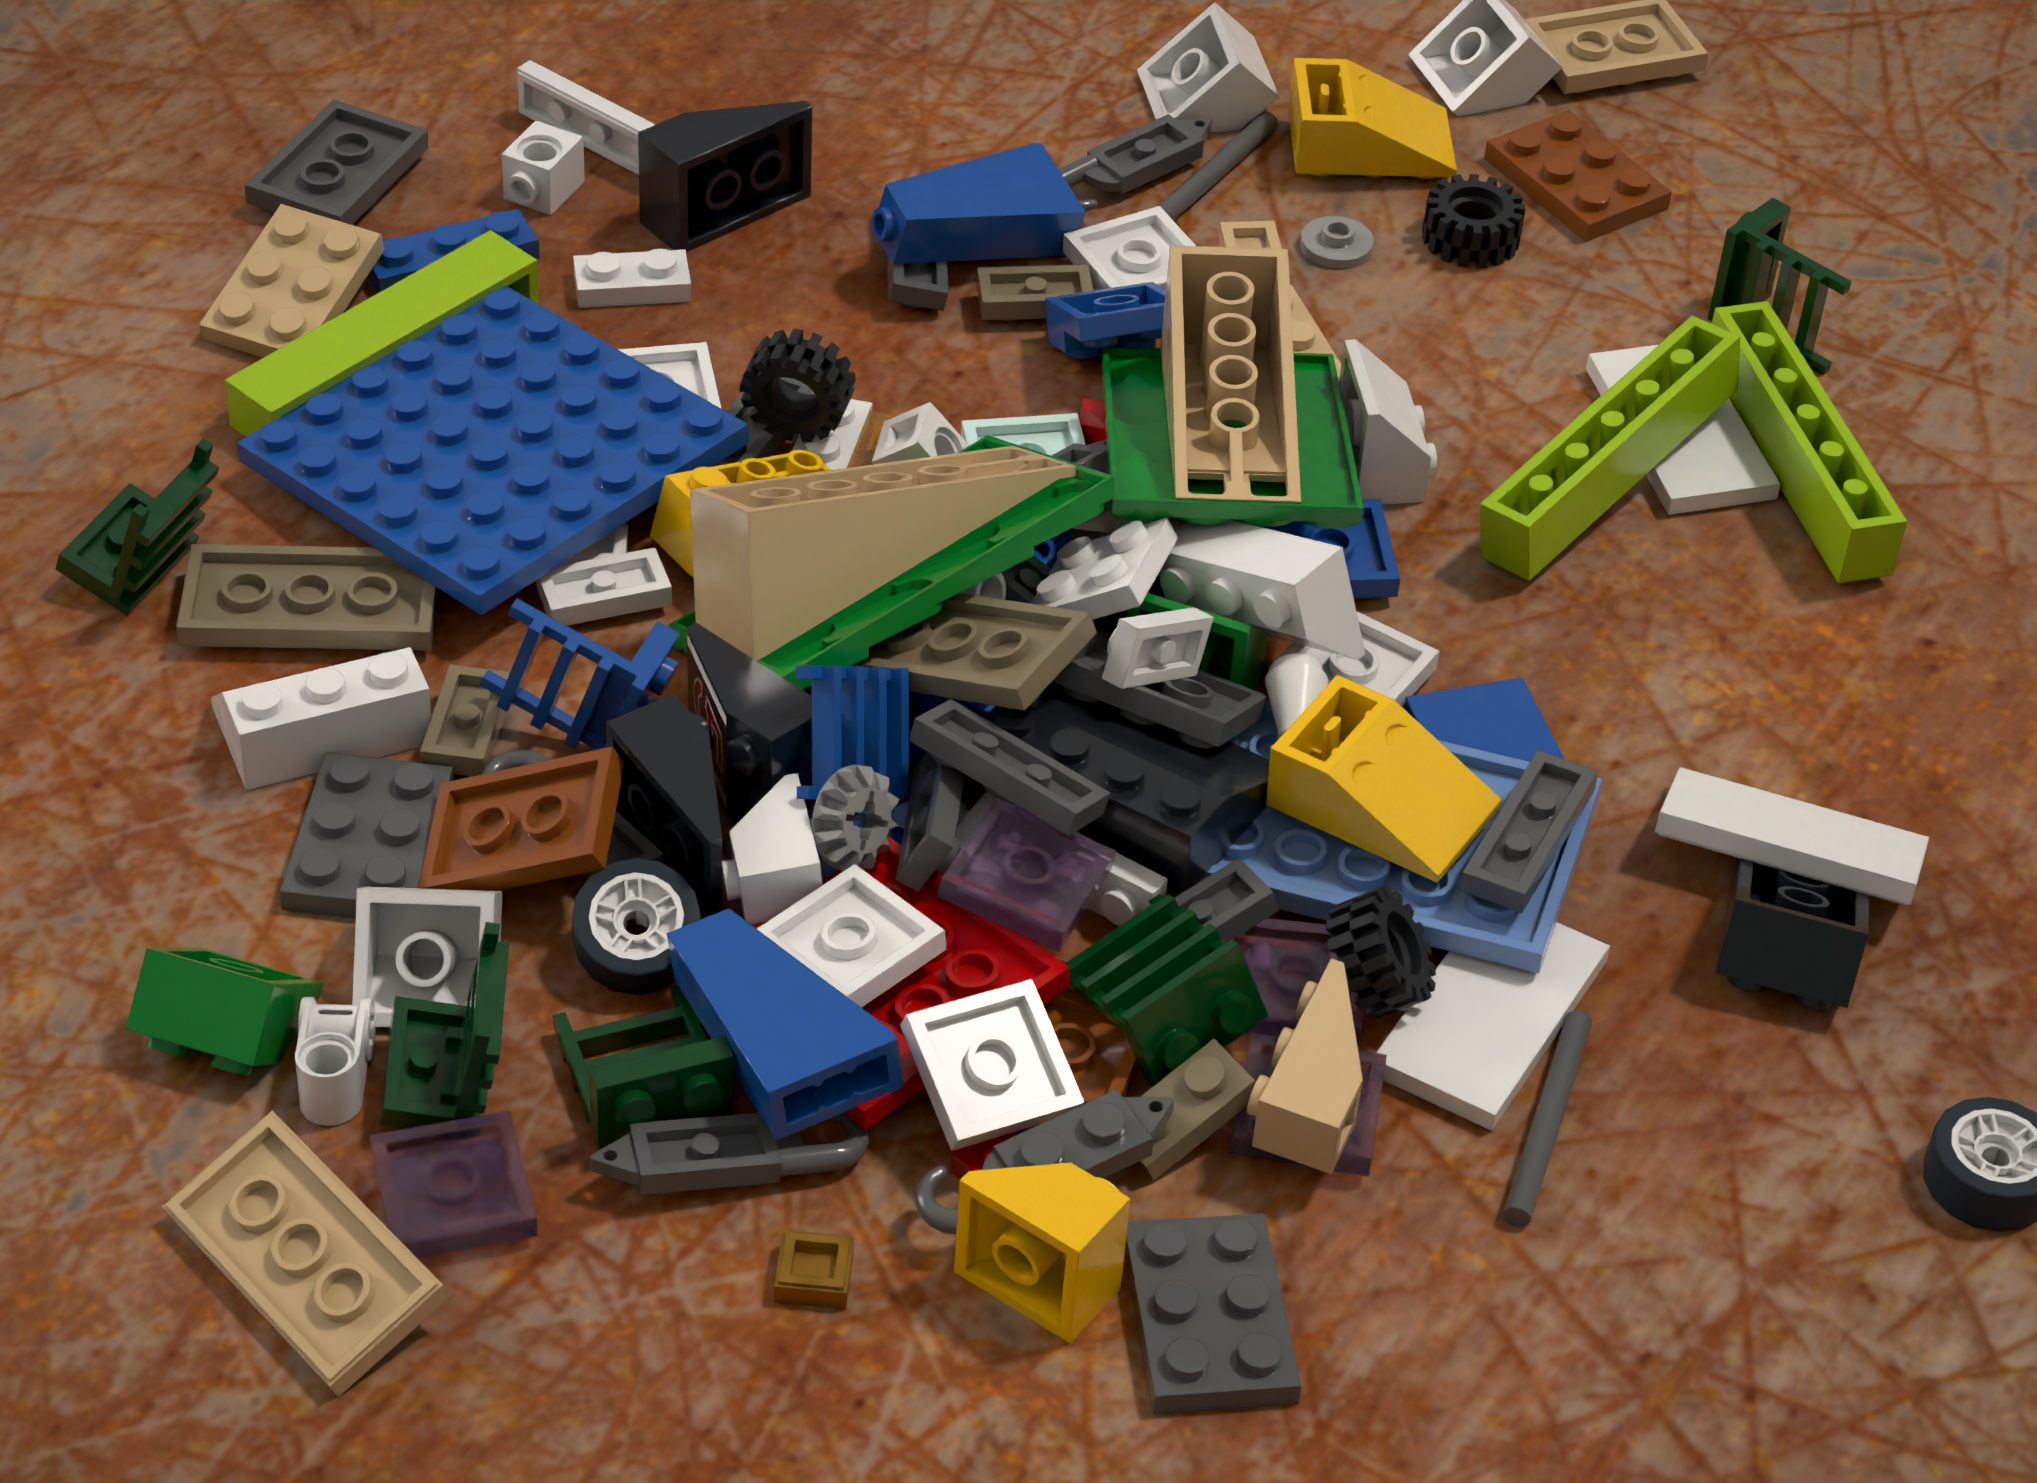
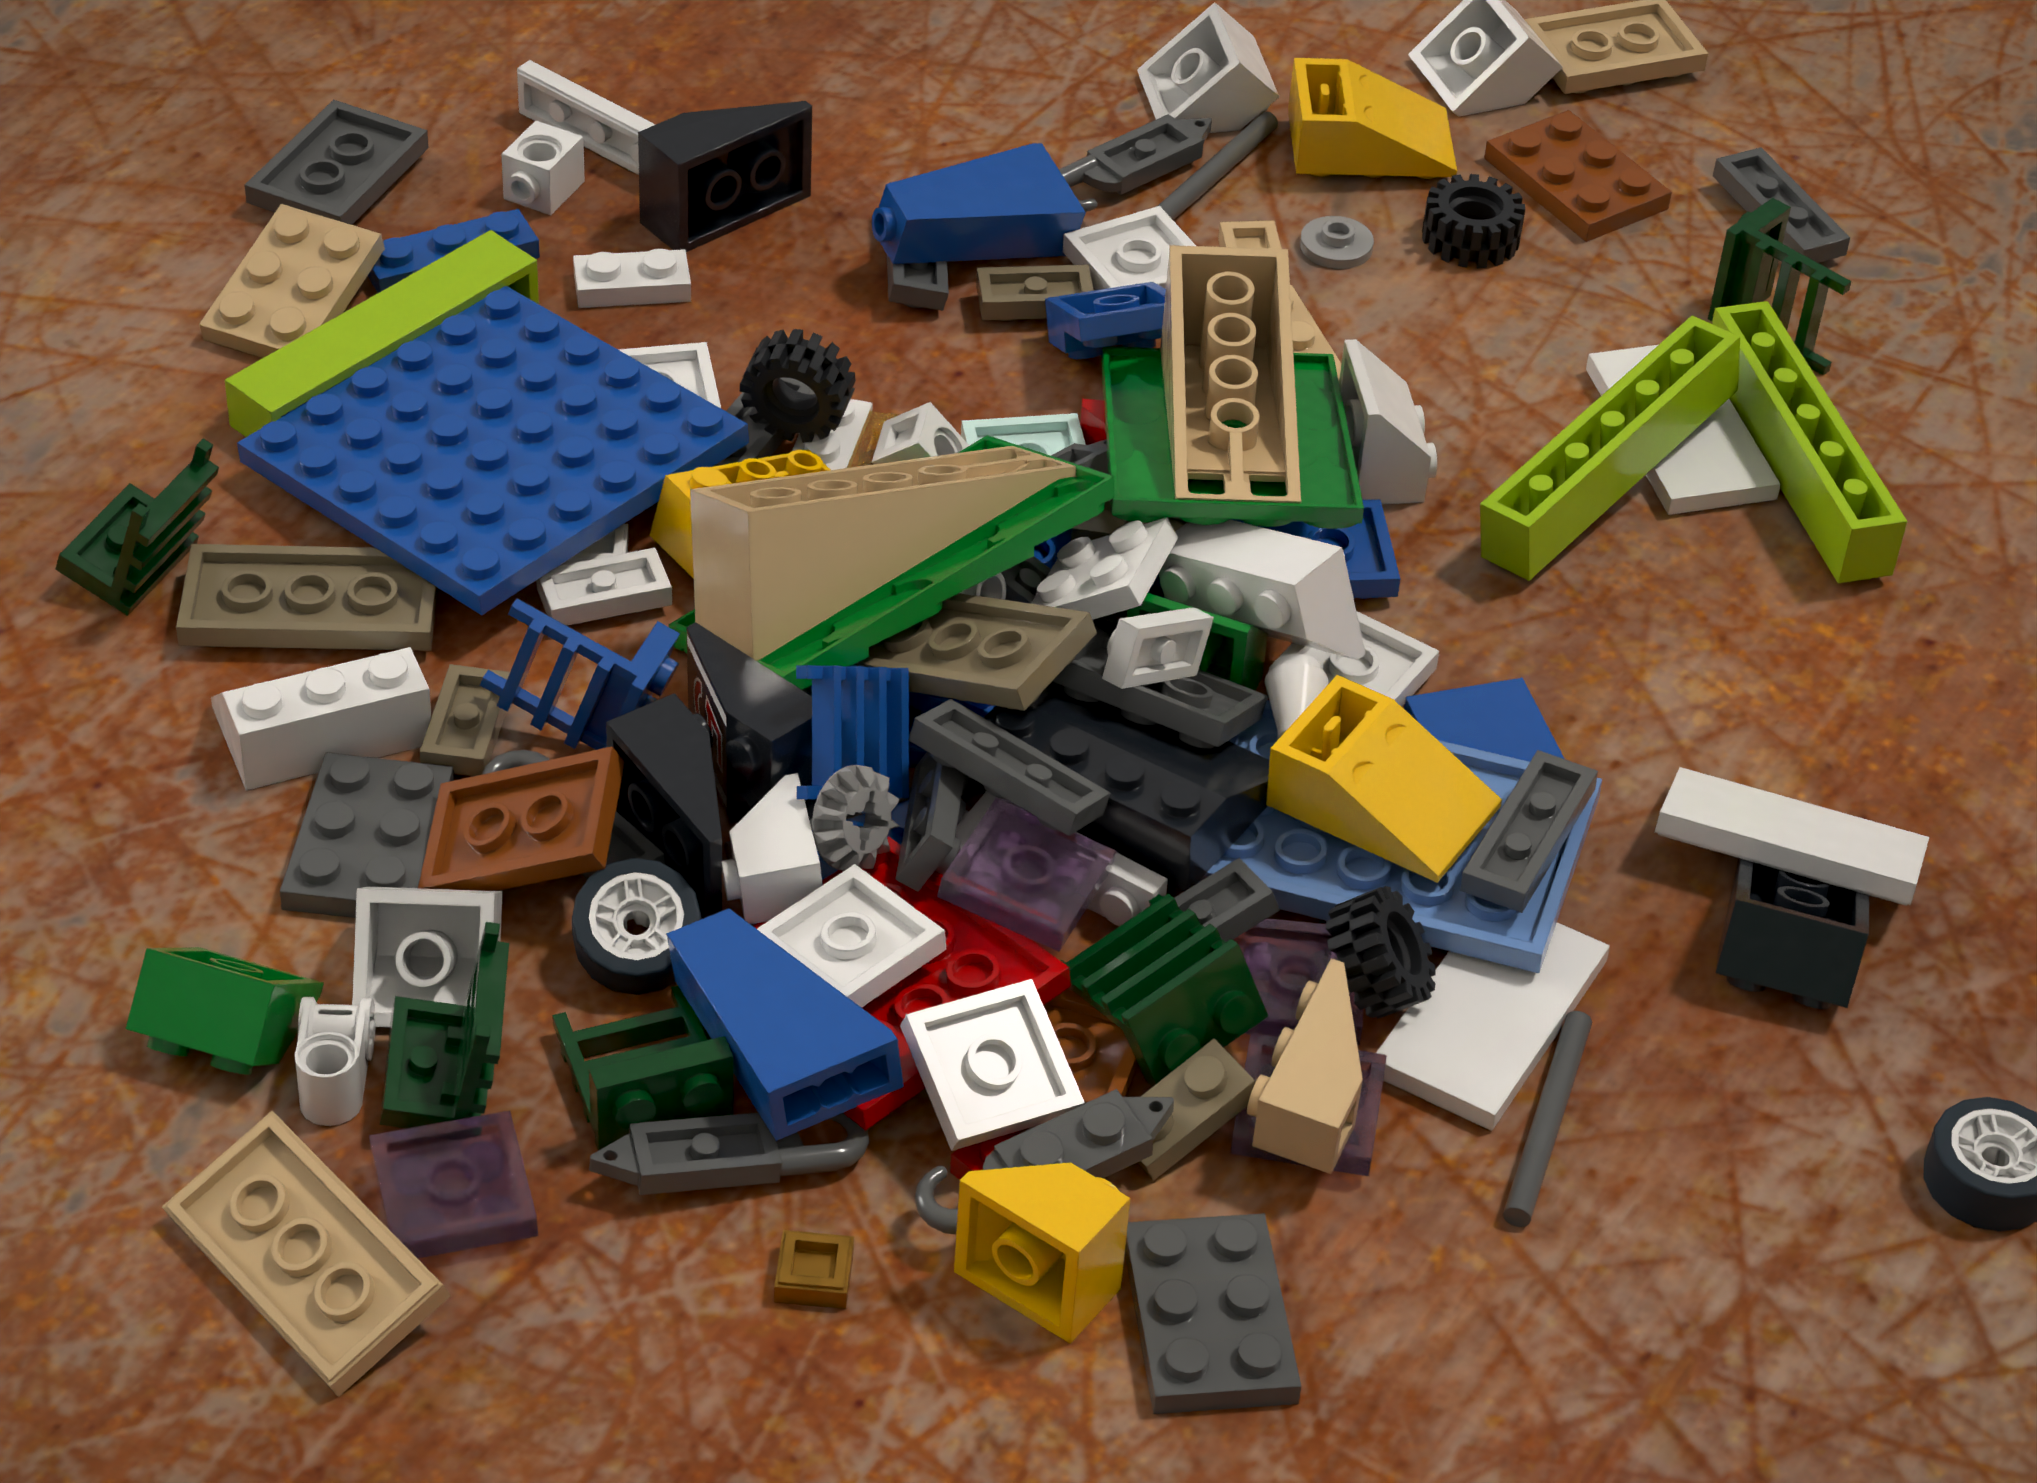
none -> dark grey plate [1713,147,1850,263]

